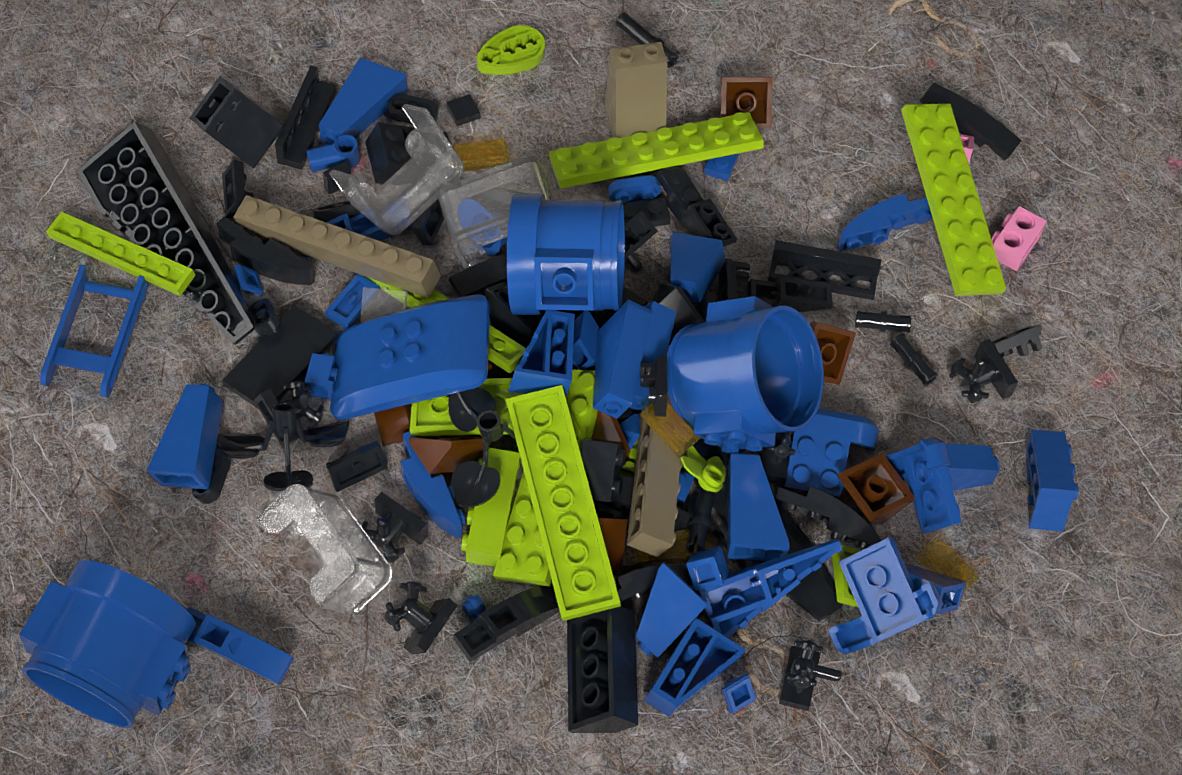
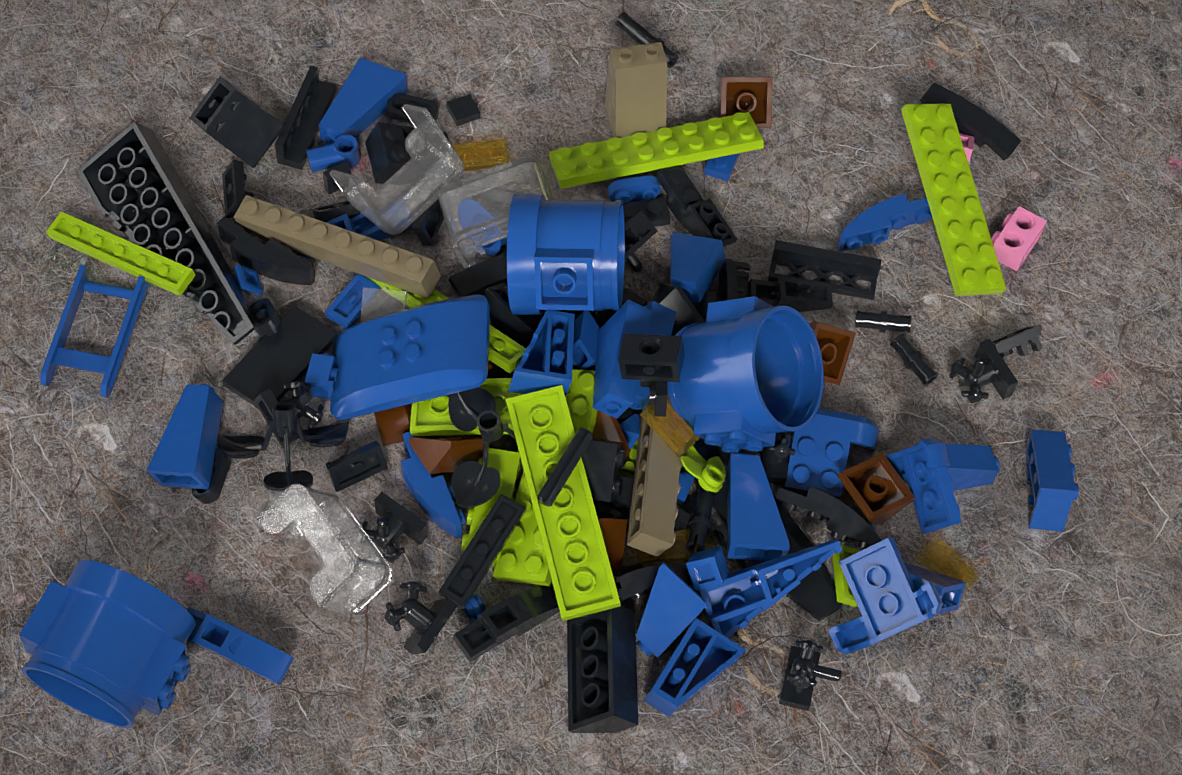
lime piece [477,25,545,75] -> none
blue slope [721,674,756,714] -> none
none -> black tile [439,494,526,609]
none -> black axle [537,427,593,507]
none -> black brick [618,334,685,382]

